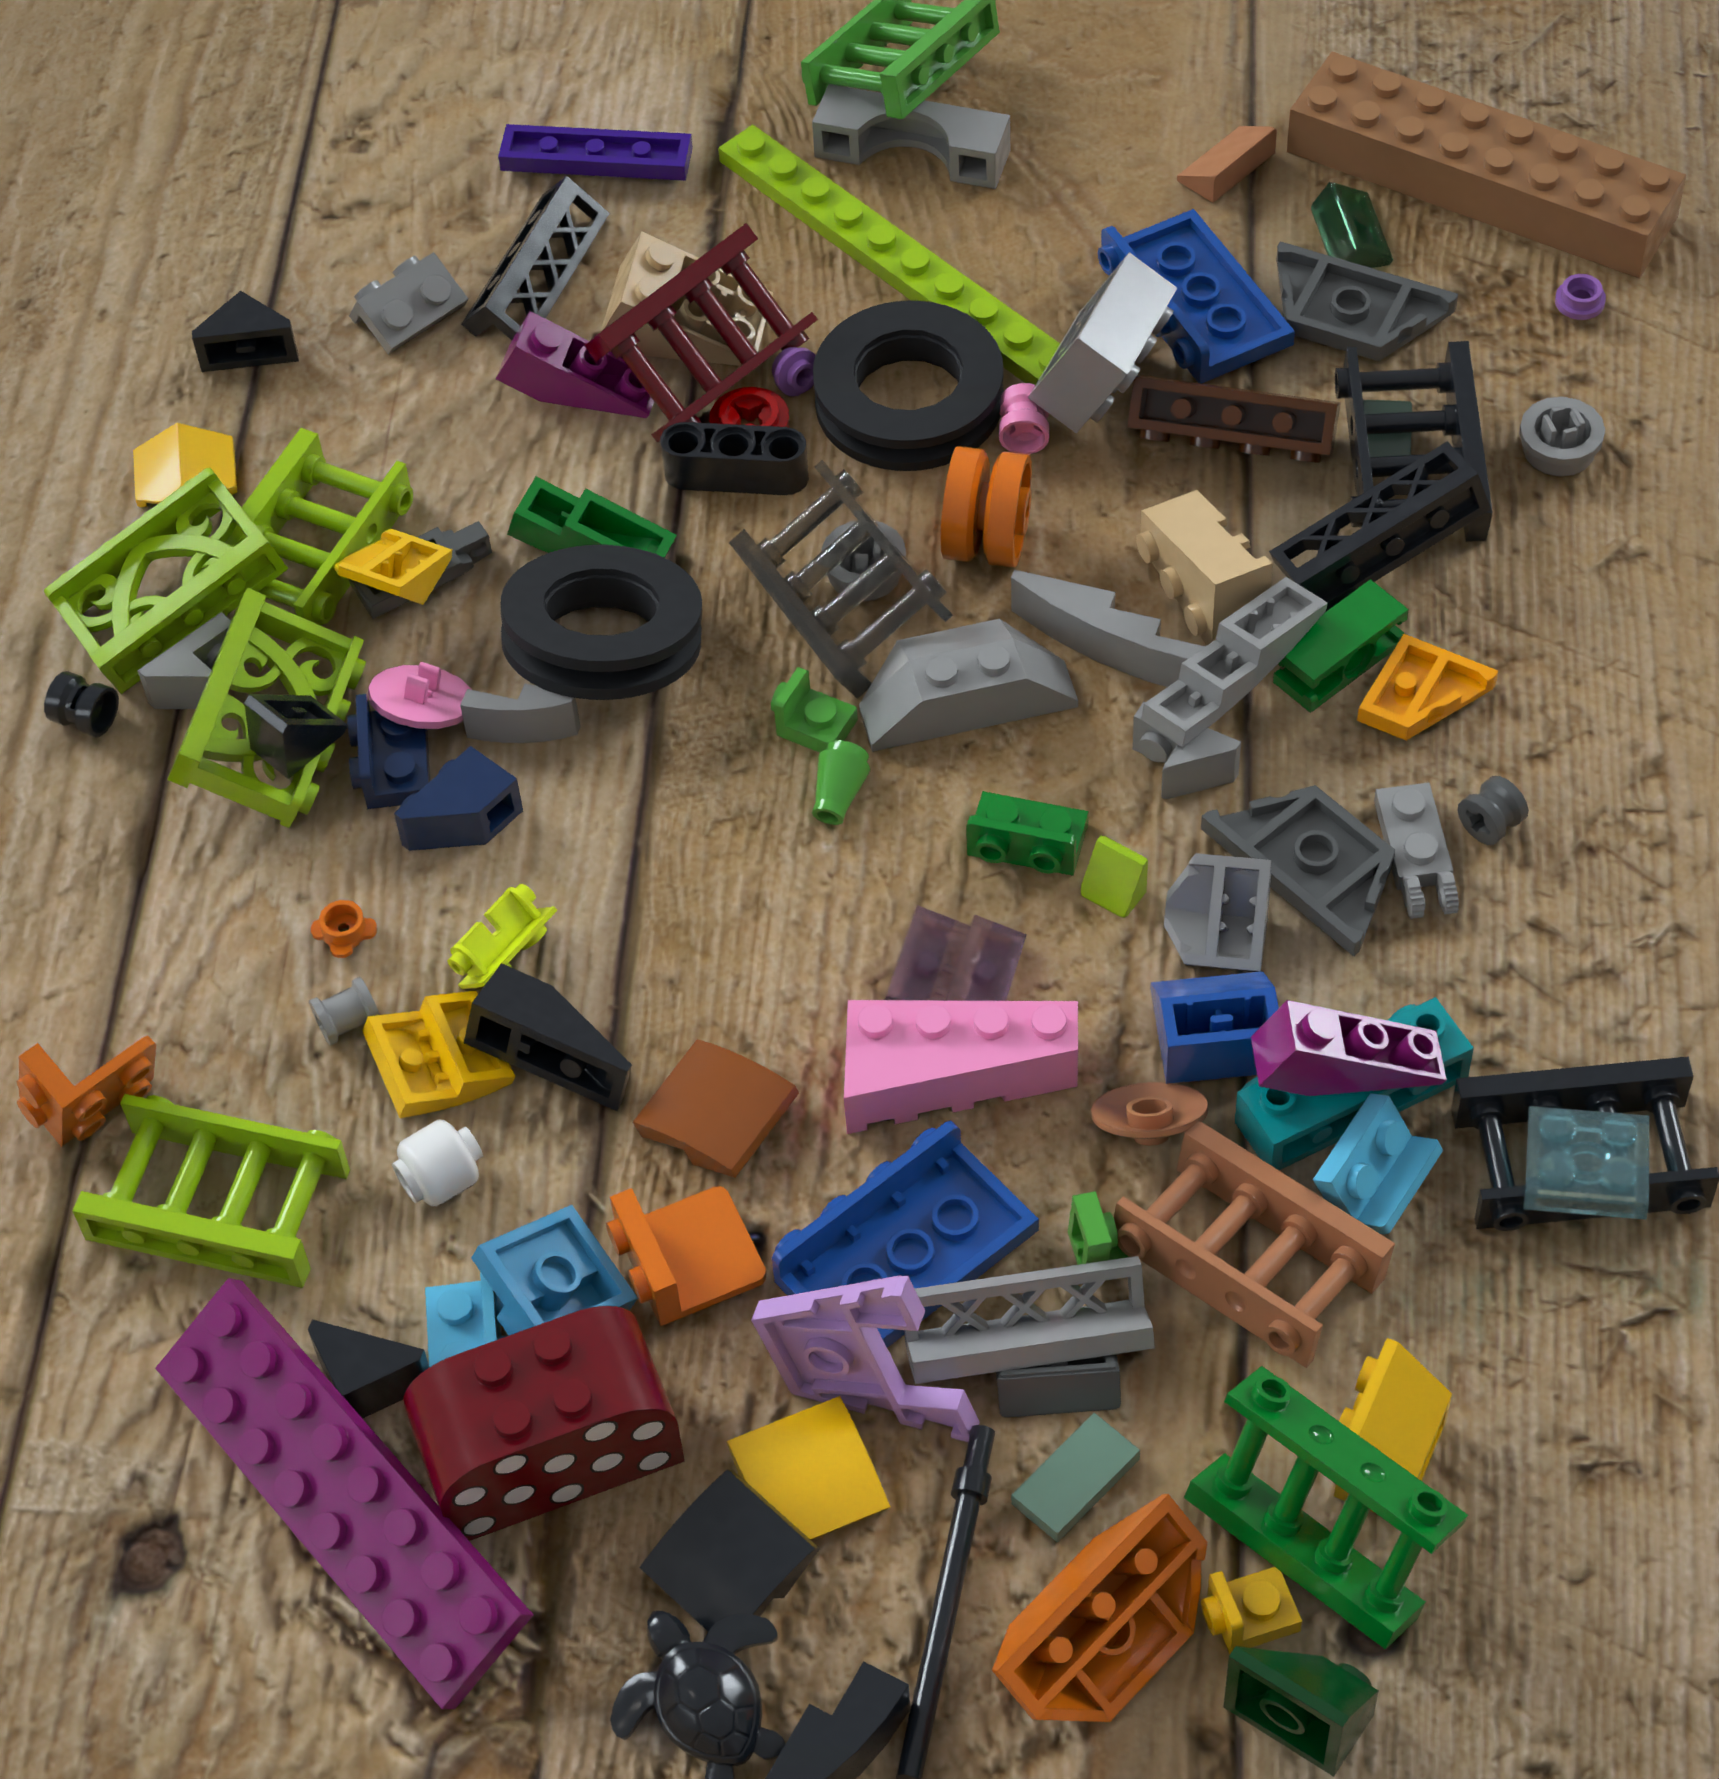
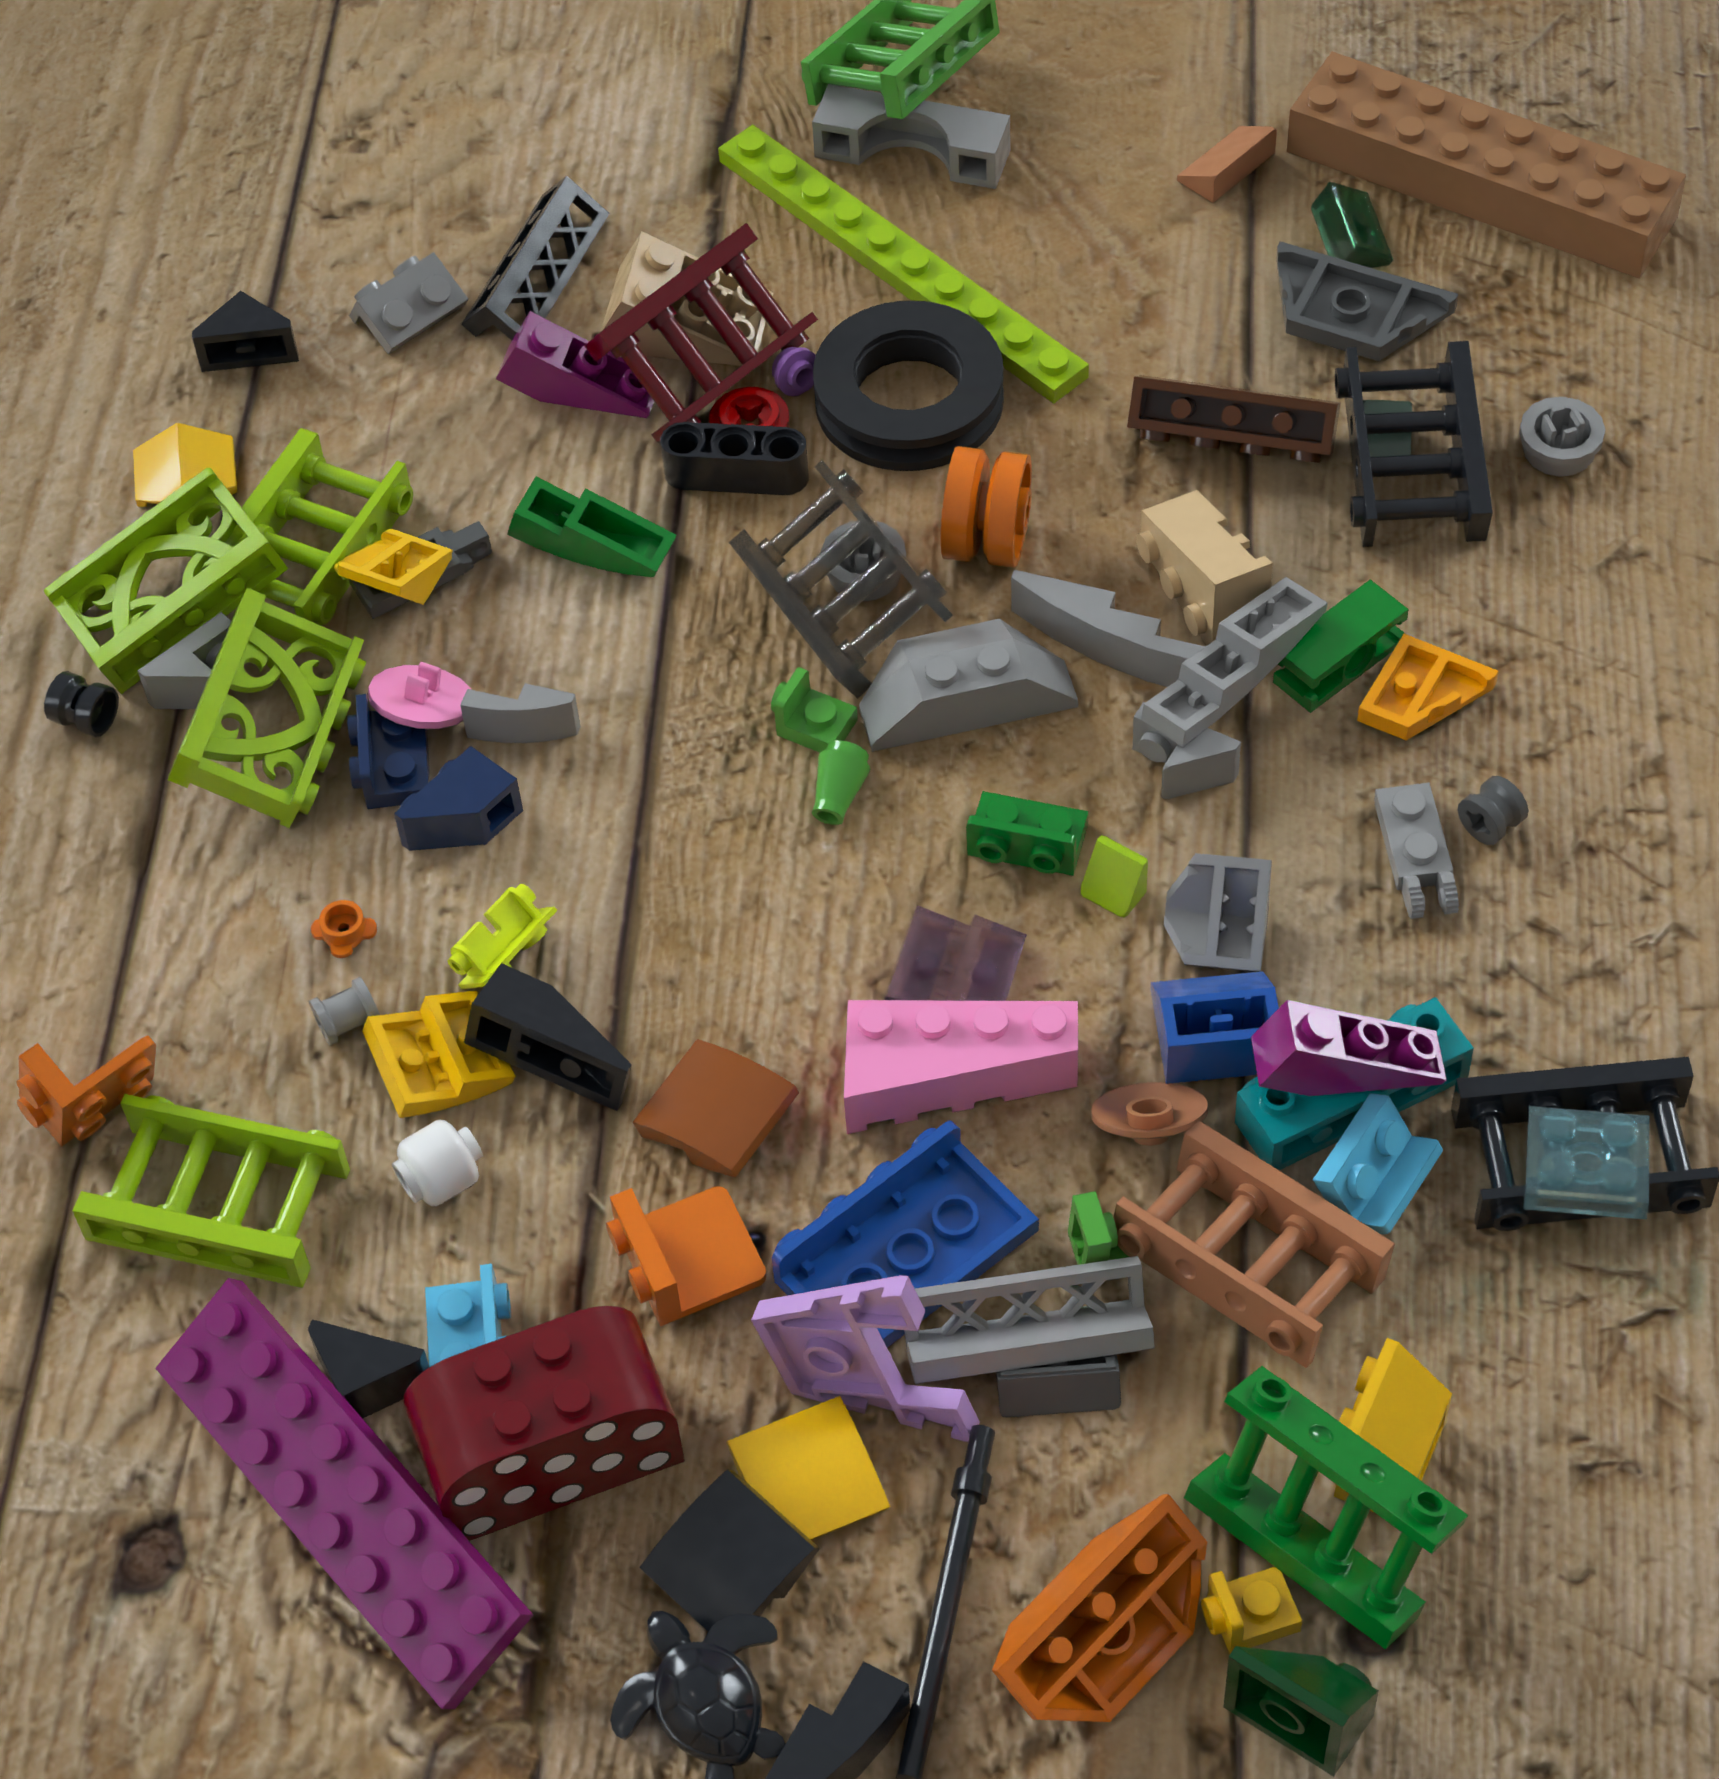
black slope [244,694,349,779] -> none
dark azure plate [471,1205,638,1336] -> none
dark purple plate [498,124,693,181] -> none
black tyre [500,545,702,700] -> none
bright pink wheel [999,383,1049,454] -> none
sand green tile [1011,1413,1140,1543] -> none
light grey brick [1028,252,1177,434] -> none
blue bracket [1098,209,1295,383] -> none
dark grey wing [1201,785,1395,956] -> none
black fence [1269,441,1491,612] -> none
medium lavender plate [1555,274,1606,320] -> none

